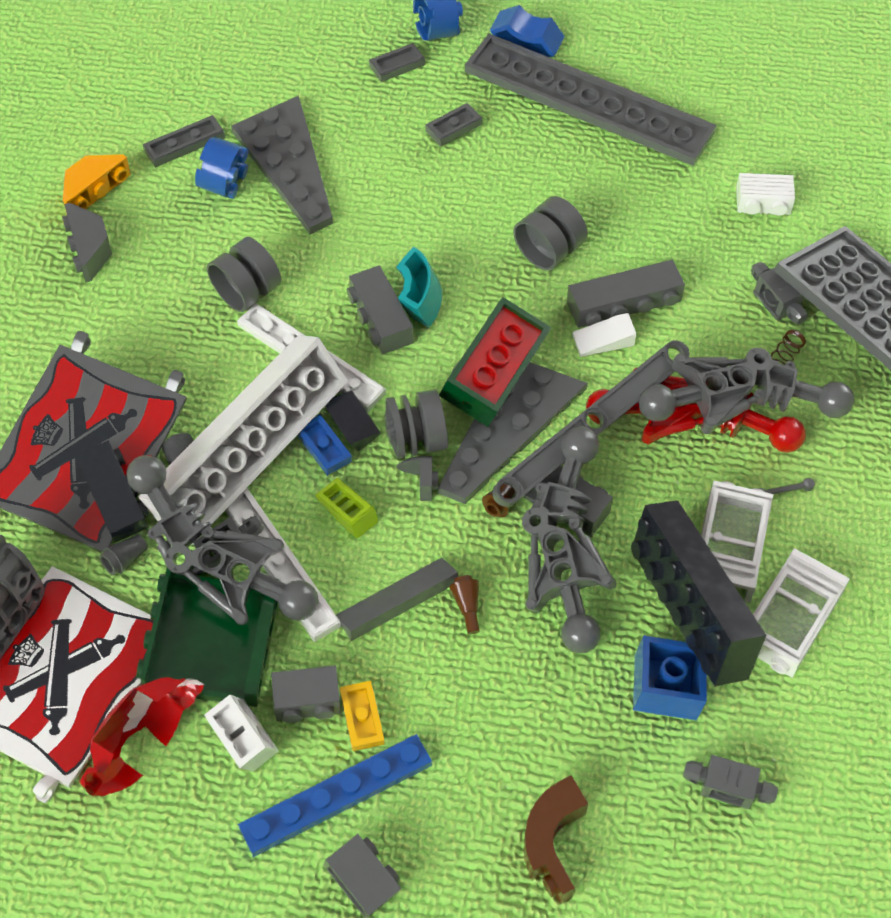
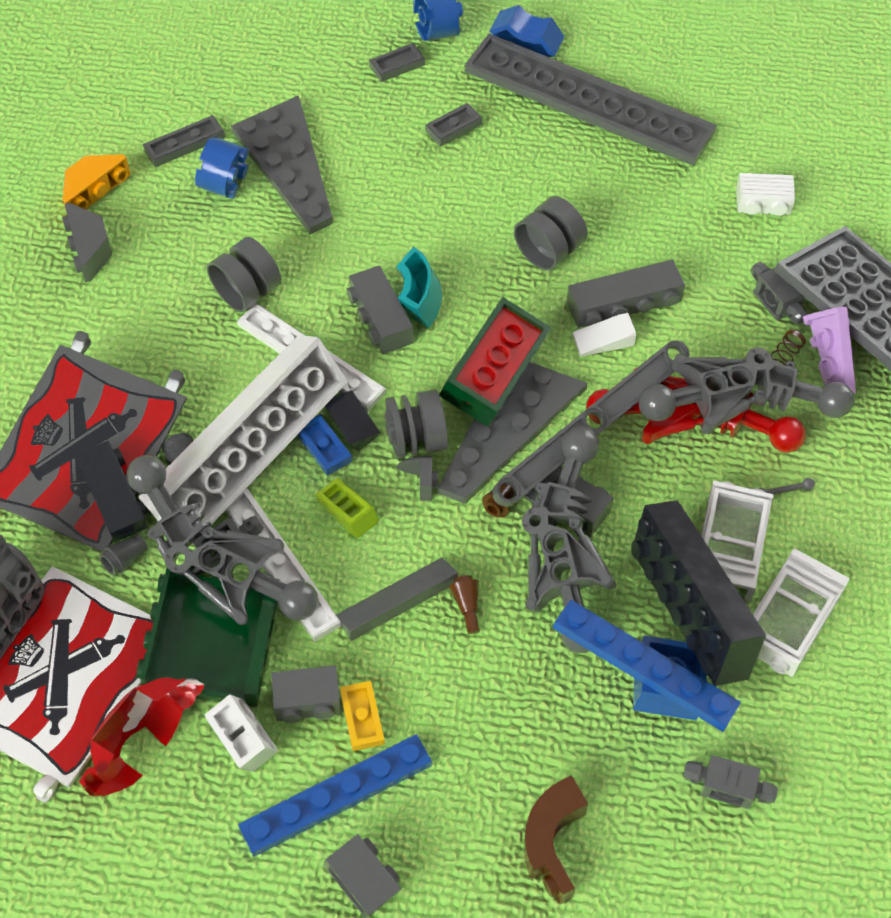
none -> blue plate [553,600,741,732]
none -> lavender wing [802,307,856,393]

